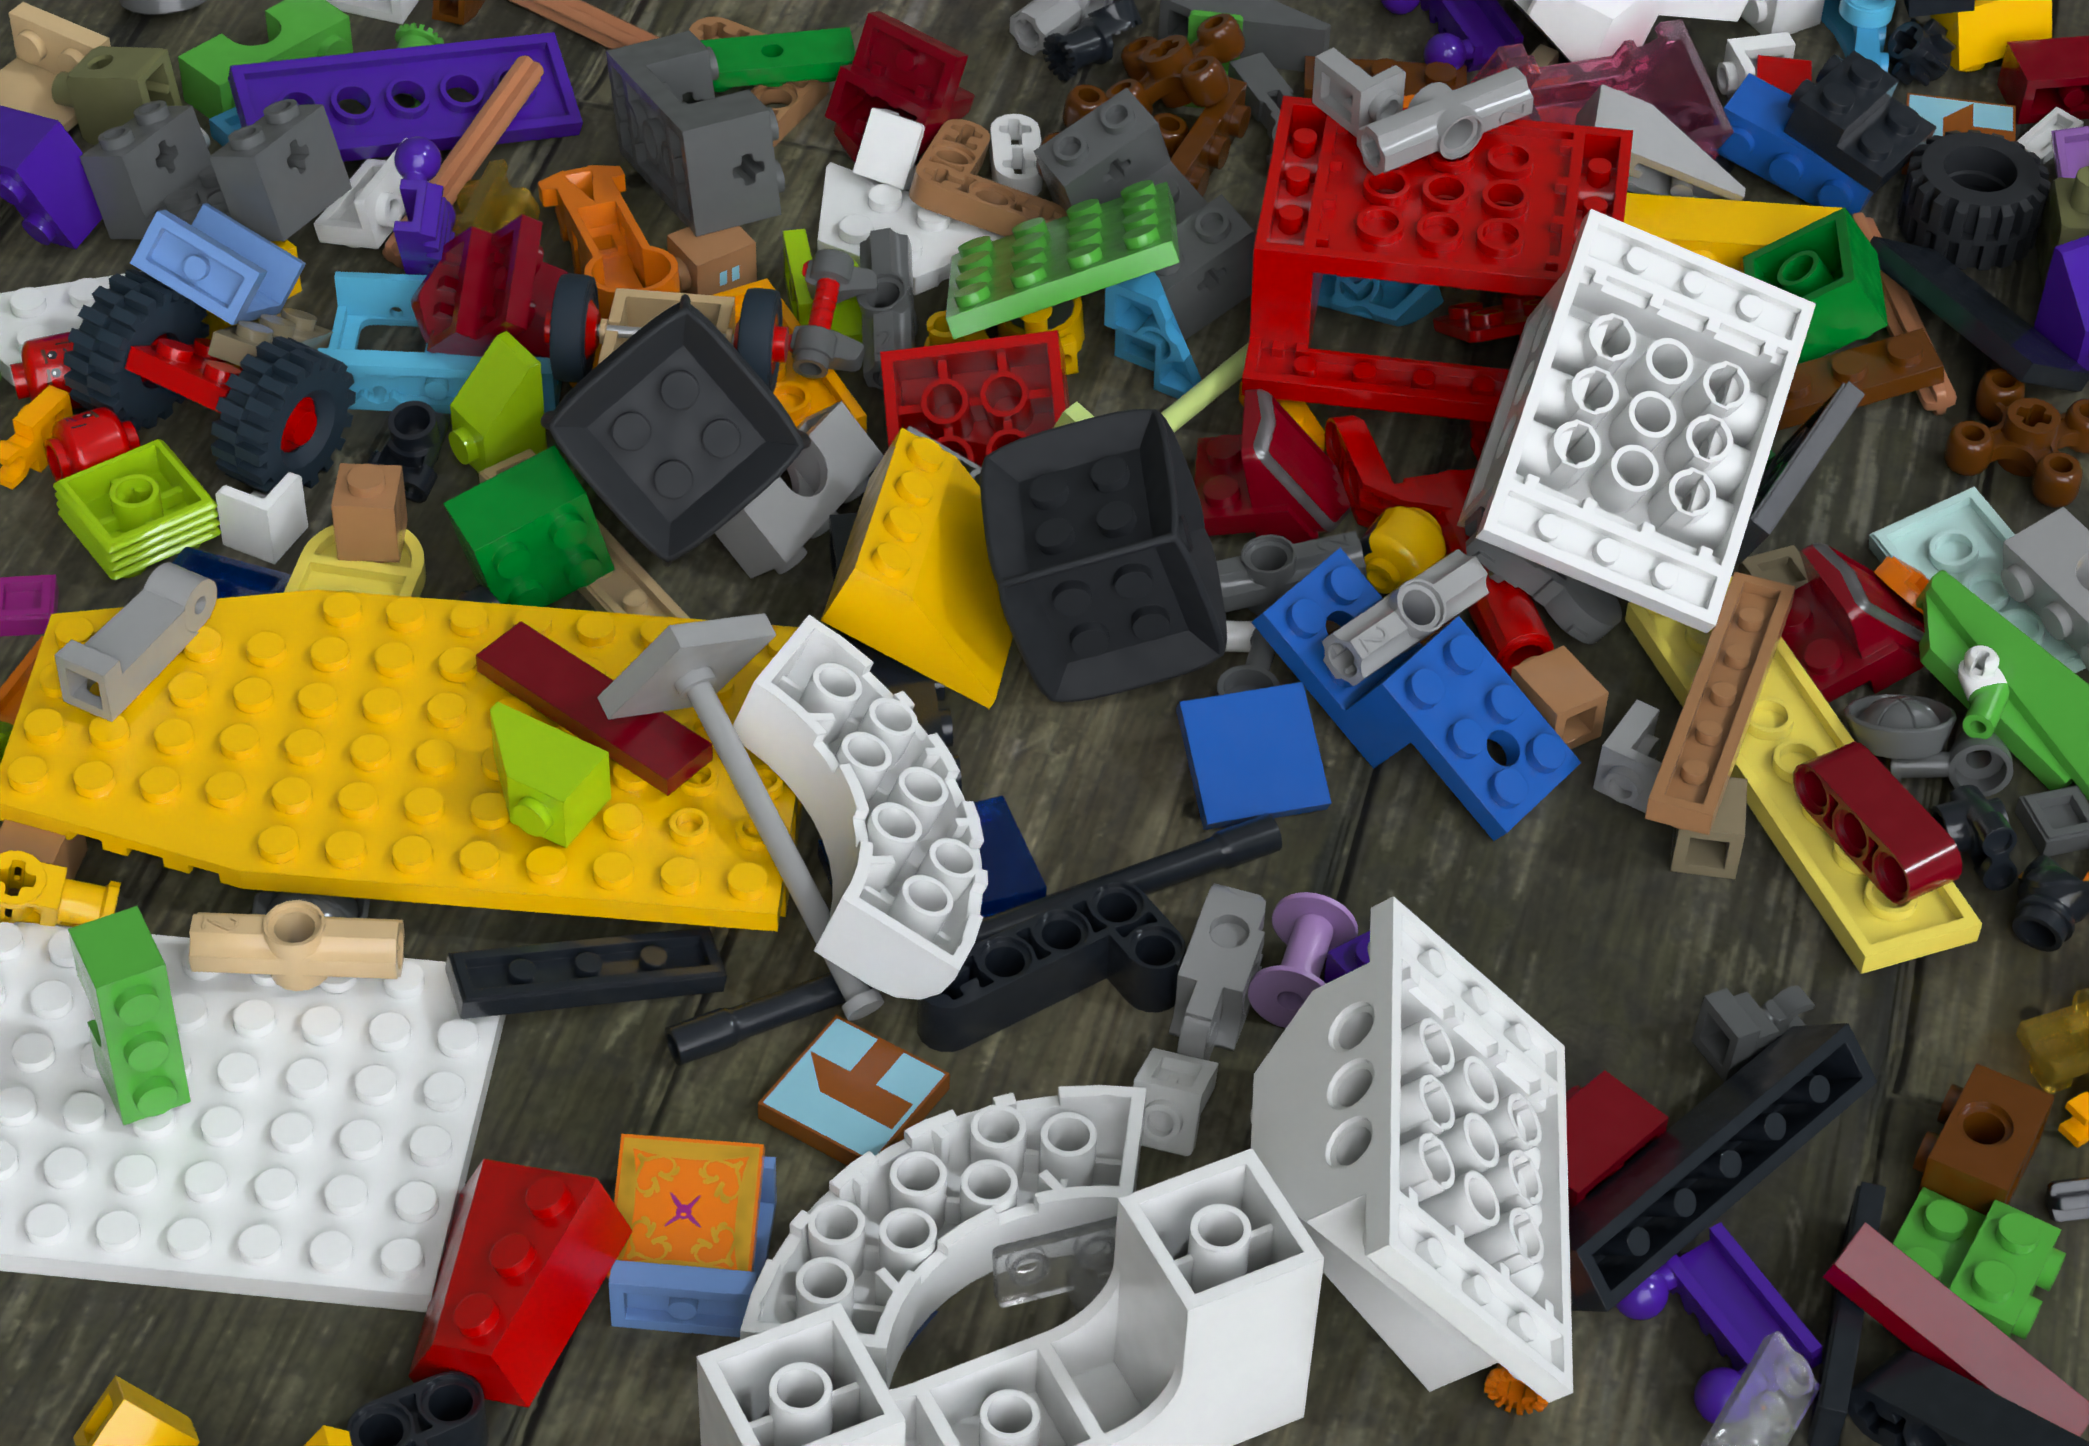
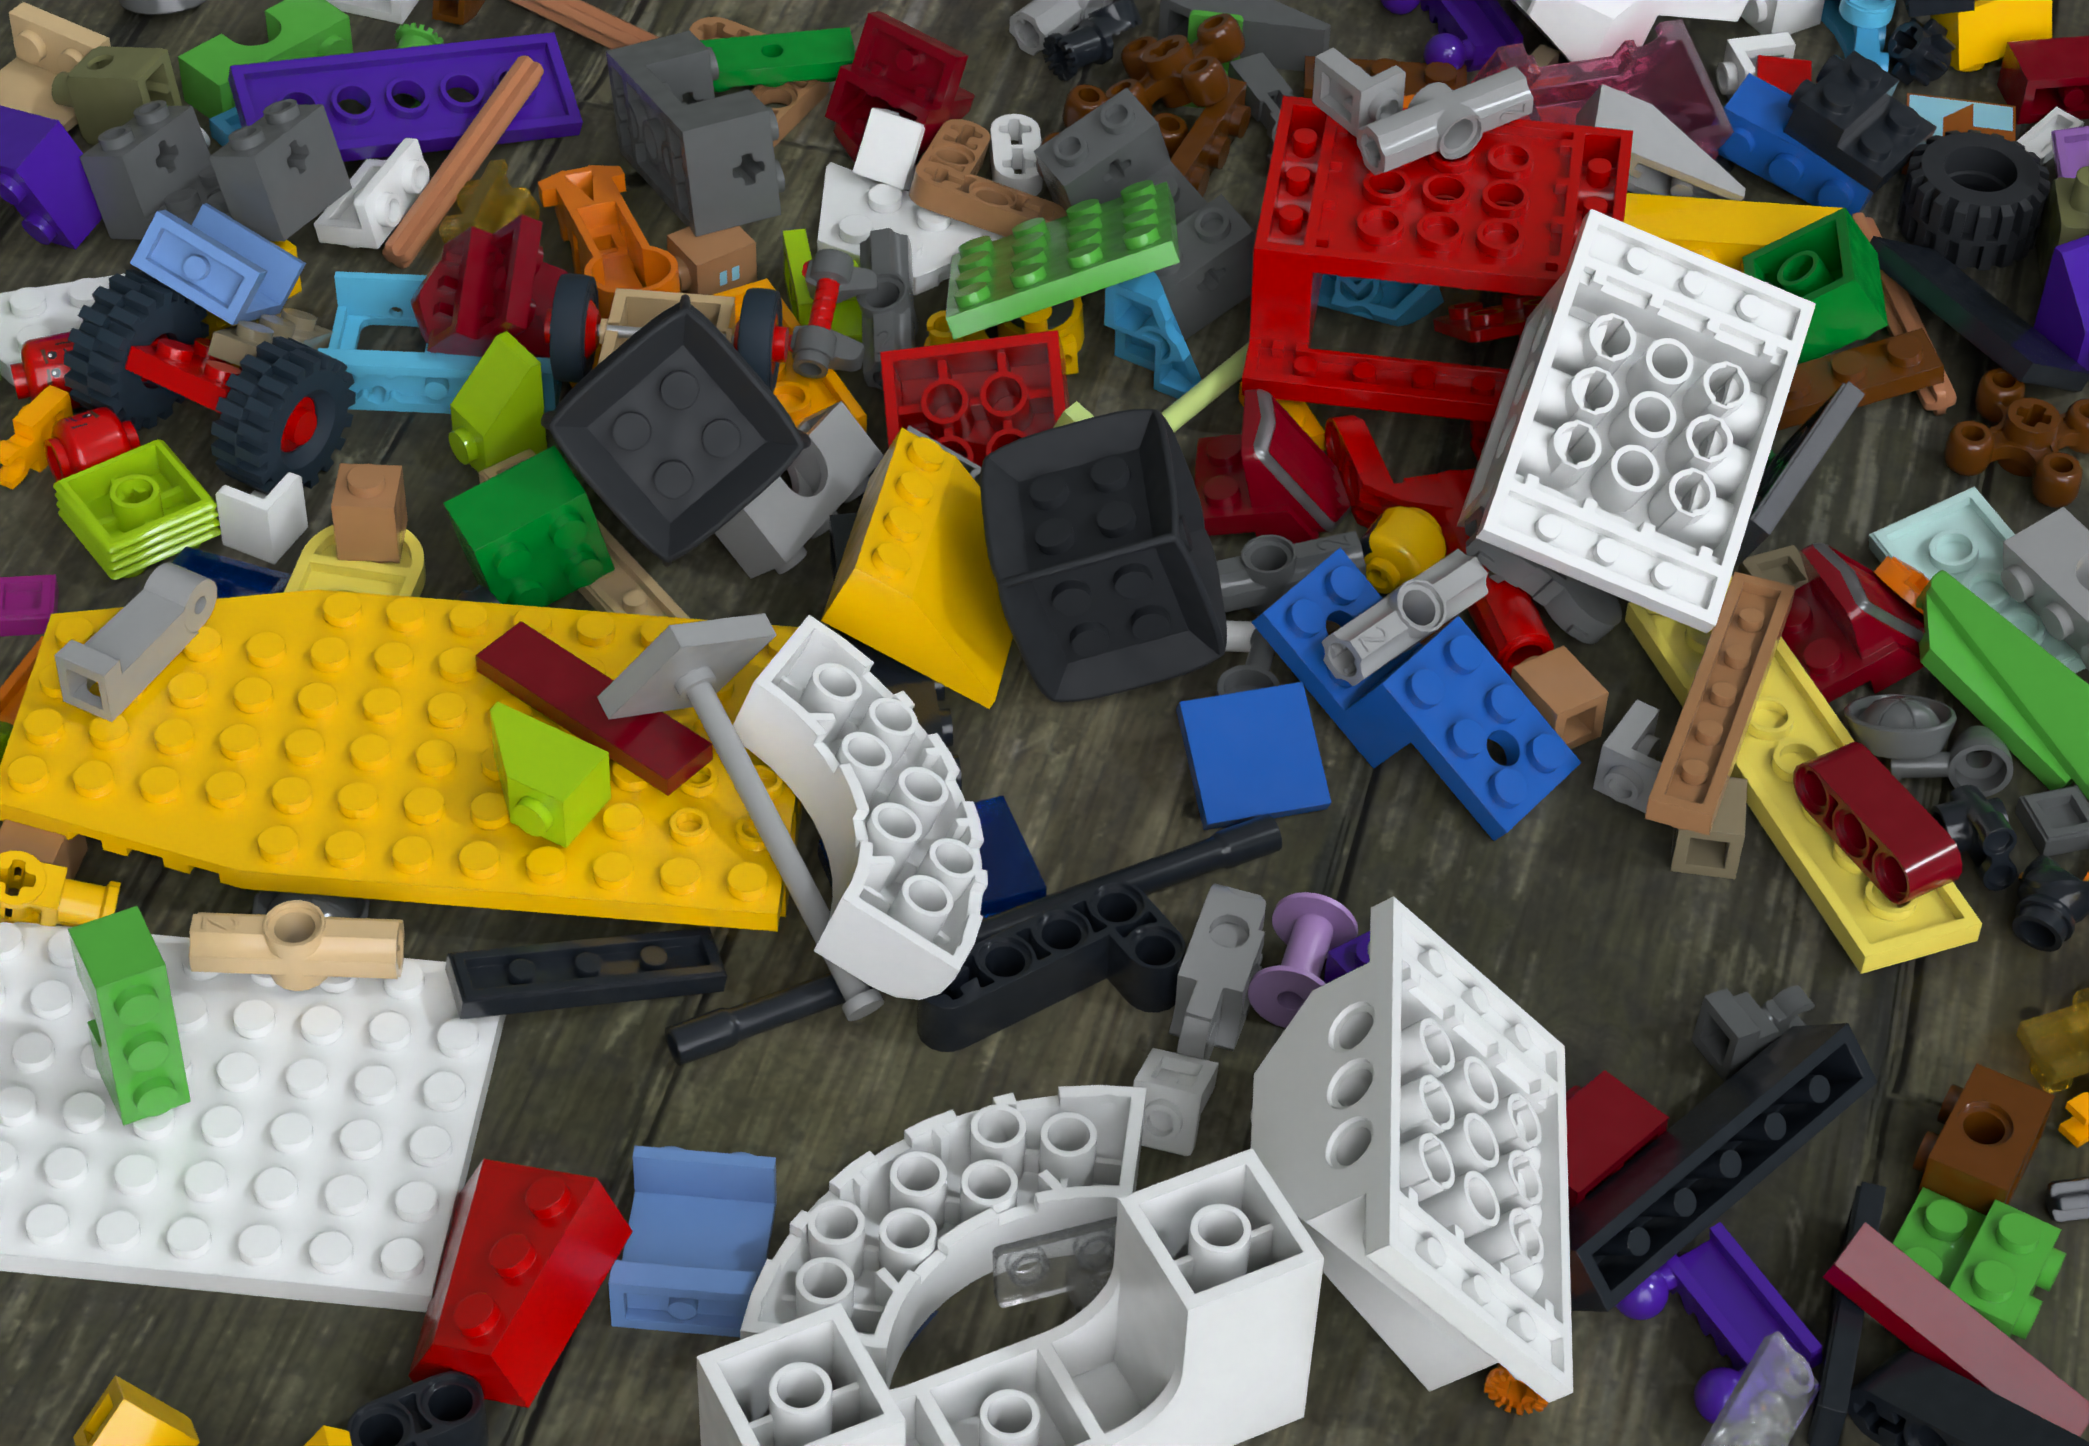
black plate [366,401,450,503] -> none
dark purple gear [393,136,456,275] -> none
tile [607,1134,765,1279] -> none
tile [758,1015,950,1166] -> none
arm [1958,645,2009,739] -> none

